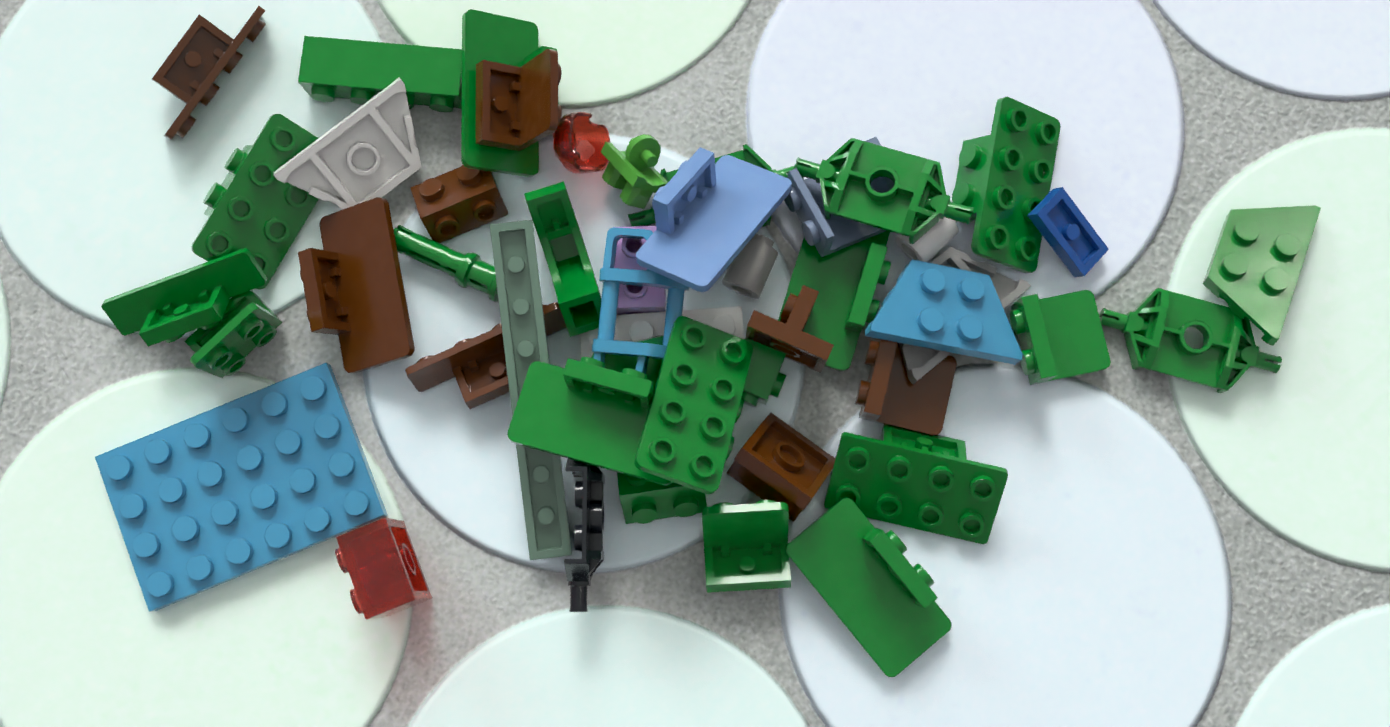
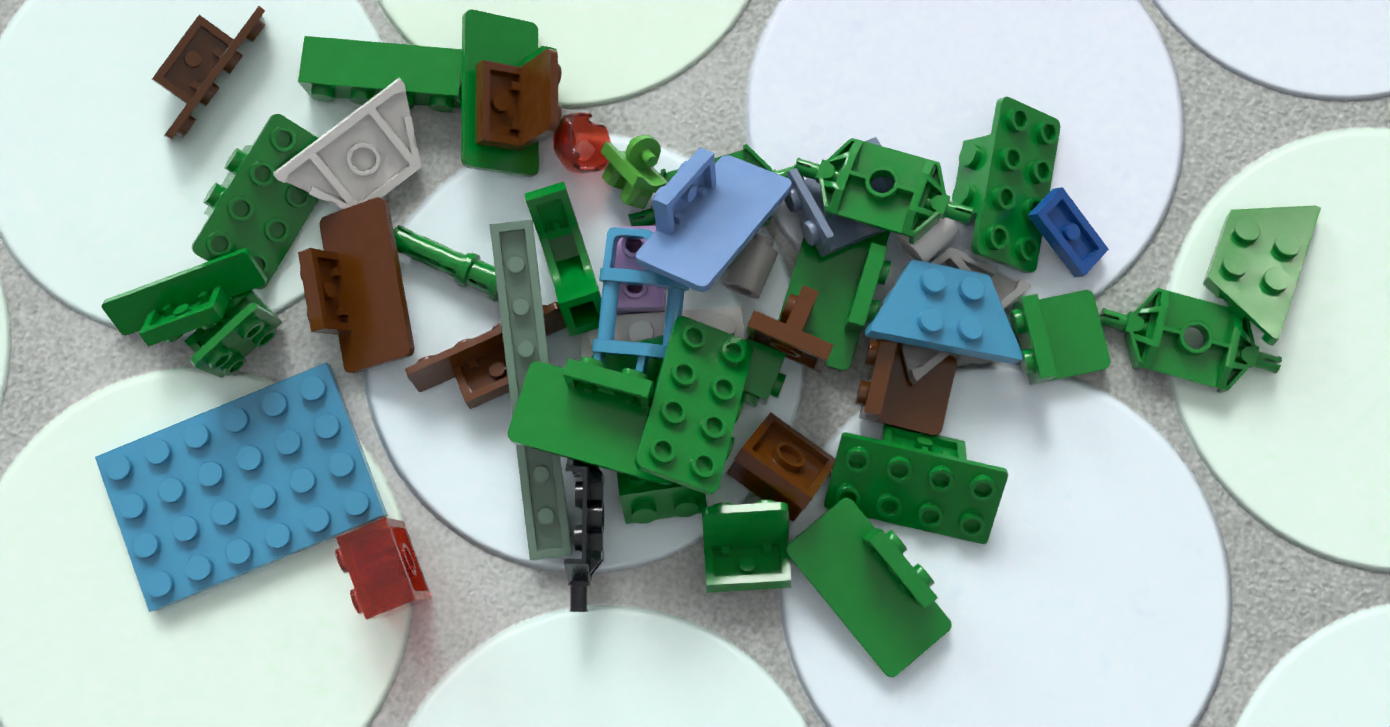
reddish brown bracket [410,165,508,243] -> none

